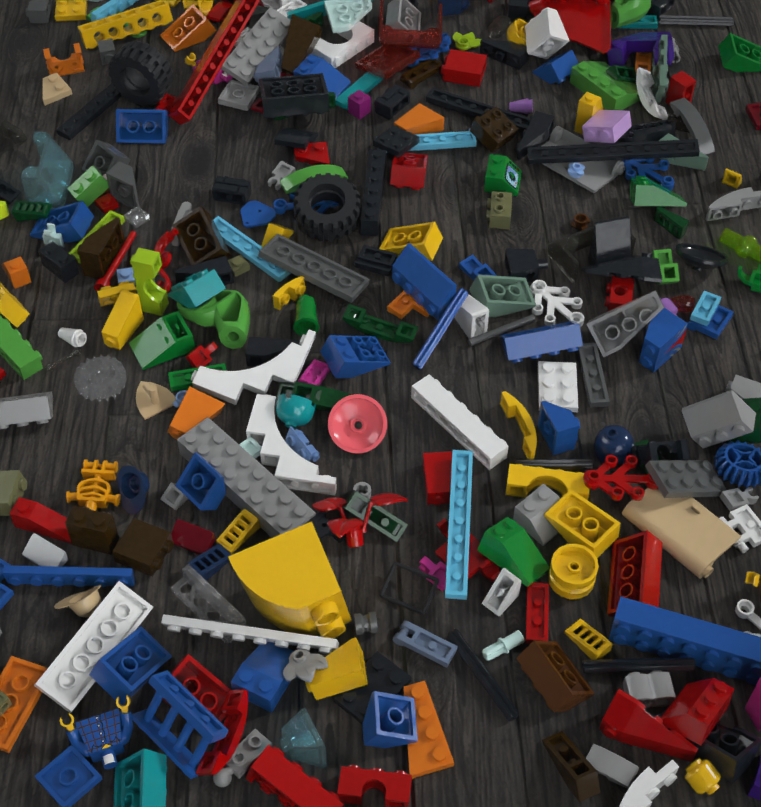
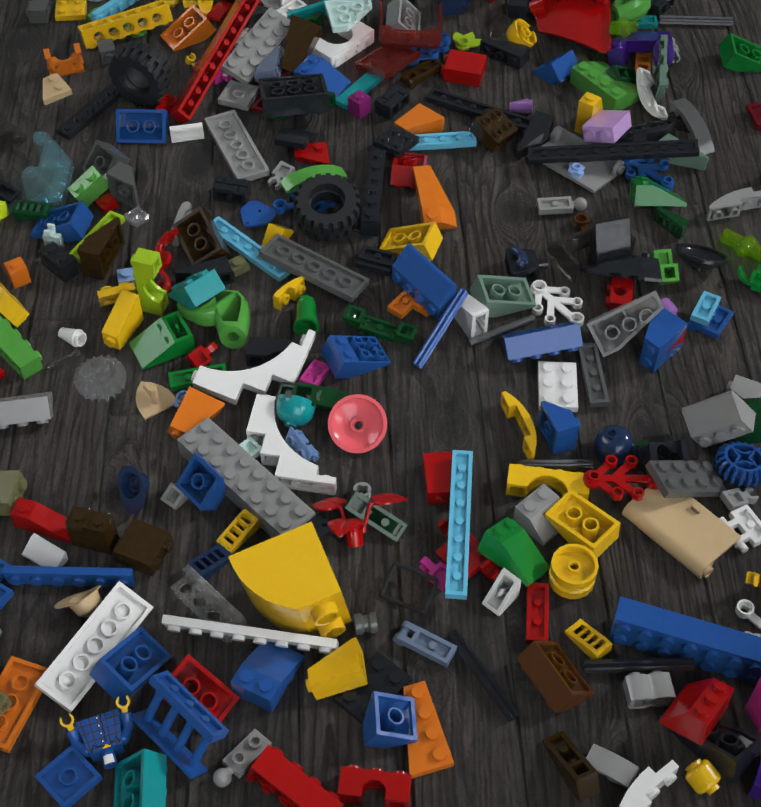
light orange piece [66,459,121,511] -> none
red piece [94,231,137,291] -> none
dark red slope [171,519,215,555] -> none
red slope [196,689,248,776] -> none
clear light blue slope [279,708,327,768] -> none
light grey plate [283,649,328,683] -> none
white brick [411,375,508,470] -> none
blue slope [458,254,497,280] -> none
light aqua axle [482,630,525,661] -> none
green slope [484,154,522,196] -> none
olive brick [486,191,512,229] -> none
white slope [525,7,570,59] -> none
red wedge [599,689,698,762] -> none
red slope [607,530,663,617] -> none
clear red piece [663,295,696,313] -> none
red brick [665,71,696,106] -> none
yellow slope [722,168,742,189] -> none
none -> white tile [169,122,204,143]
none -> light grey plate [204,110,270,181]
none -> orange wedge [413,165,457,230]
none -> dark blue arm [510,246,528,268]
none -> light grey plate [536,196,587,215]
none -> clear neon green piece [609,17,639,39]

